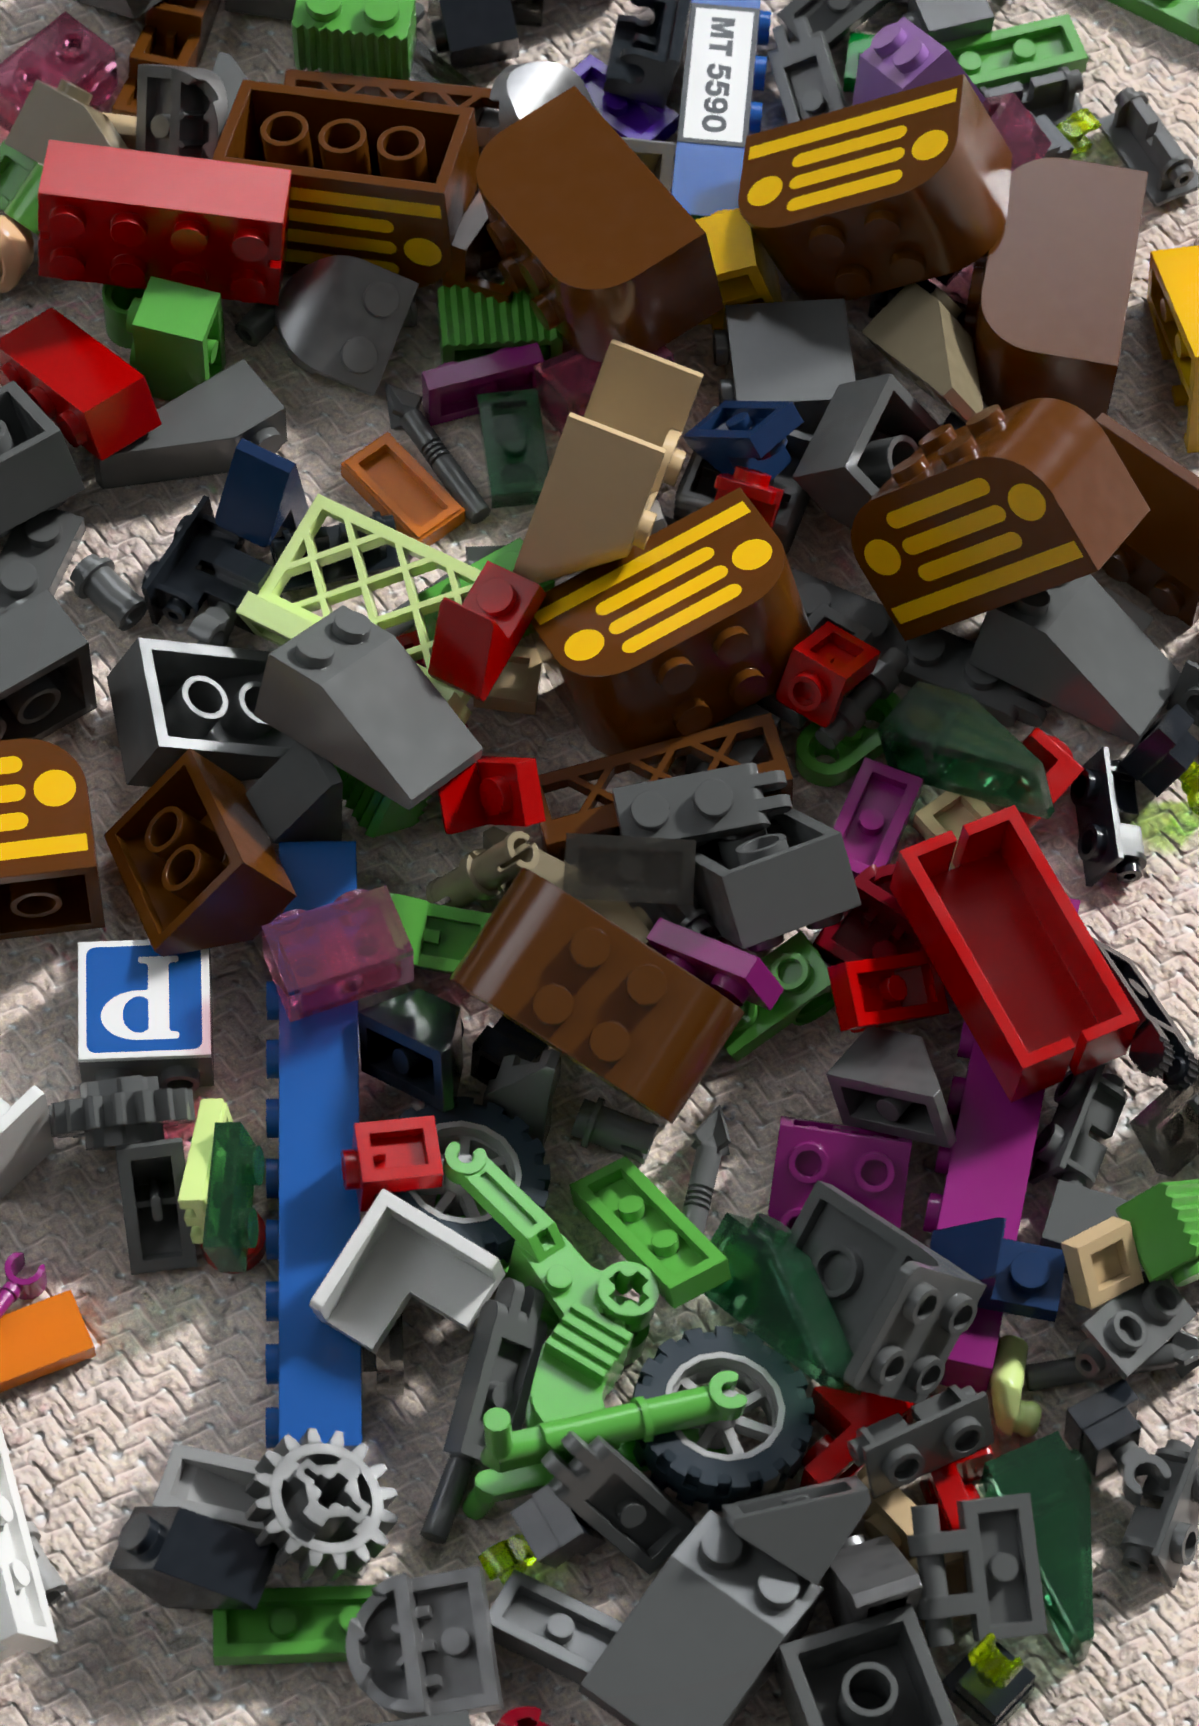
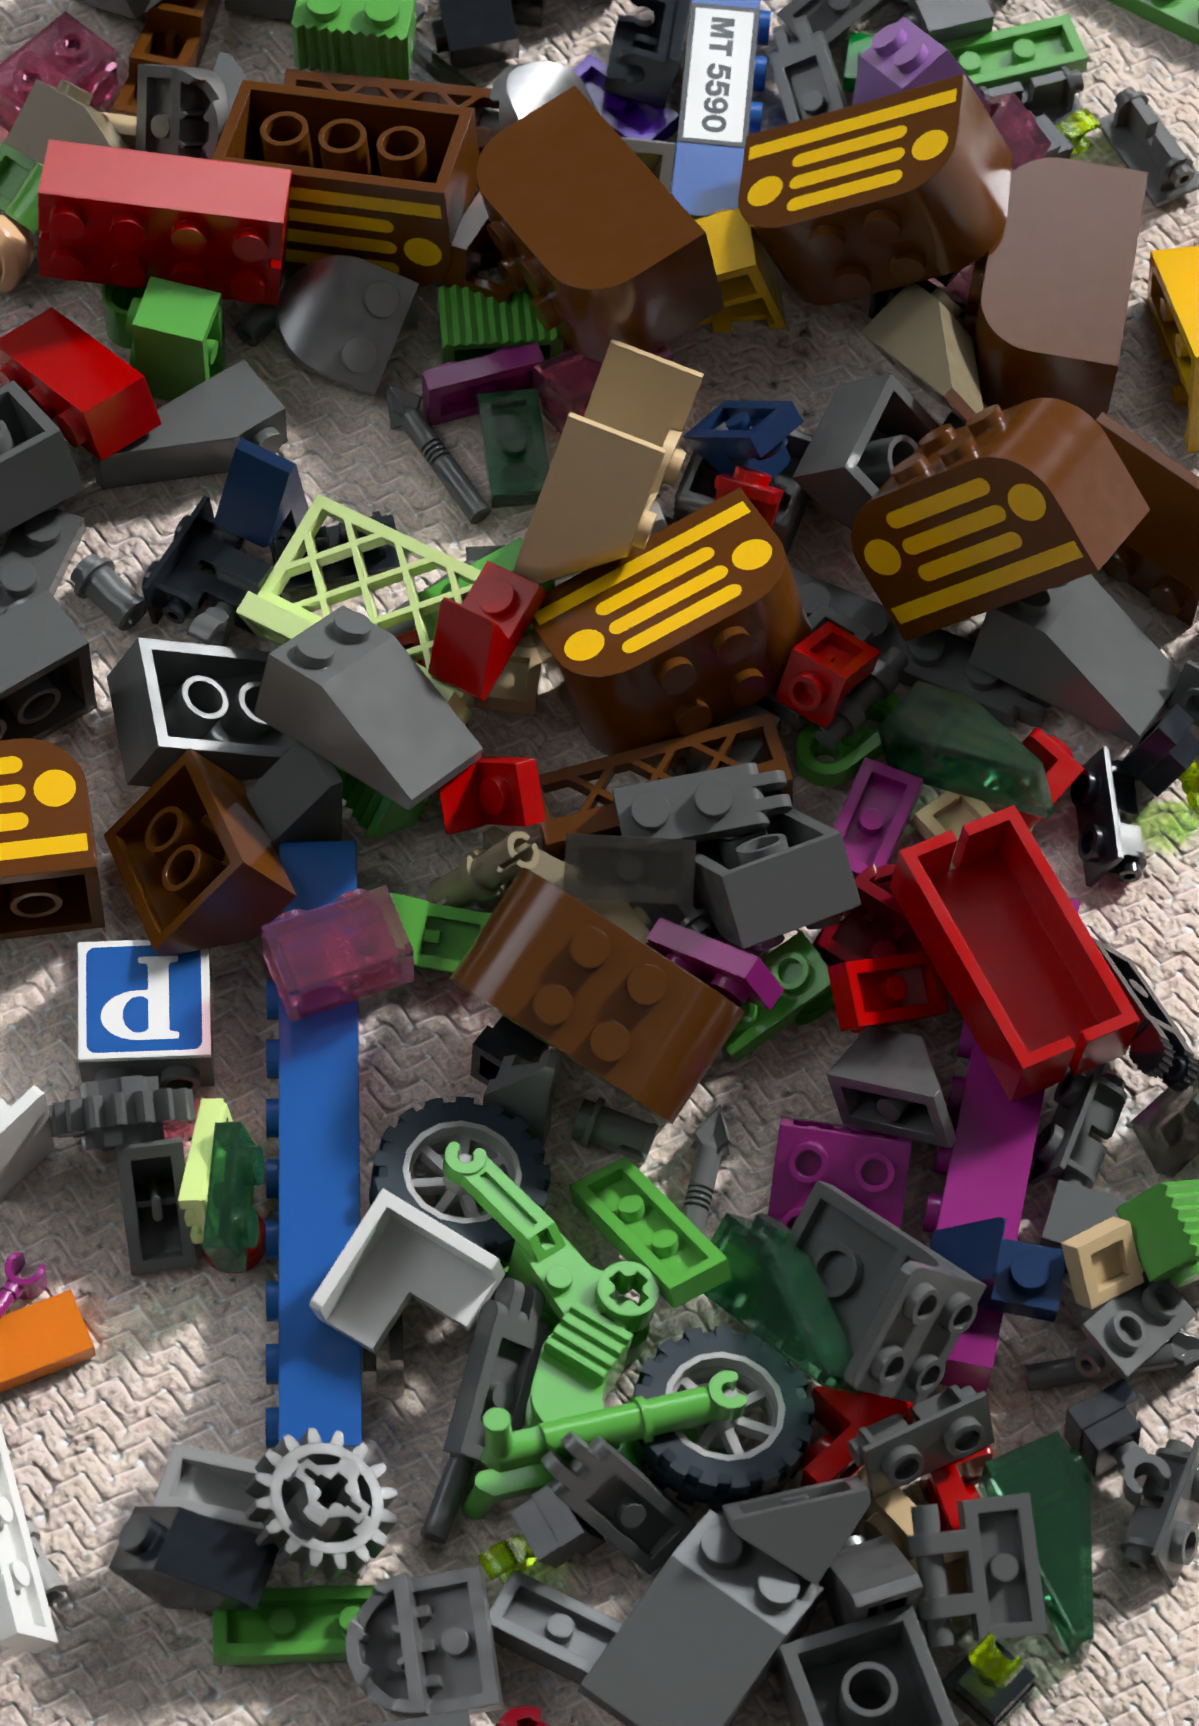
orange tile [341,432,465,546] -> none
red bracket [341,1115,444,1212] -> none
black slope [358,988,464,1112] -> none
dark grey piece [712,299,856,435] -> none
yellowish green arm [990,1335,1042,1438] -> none

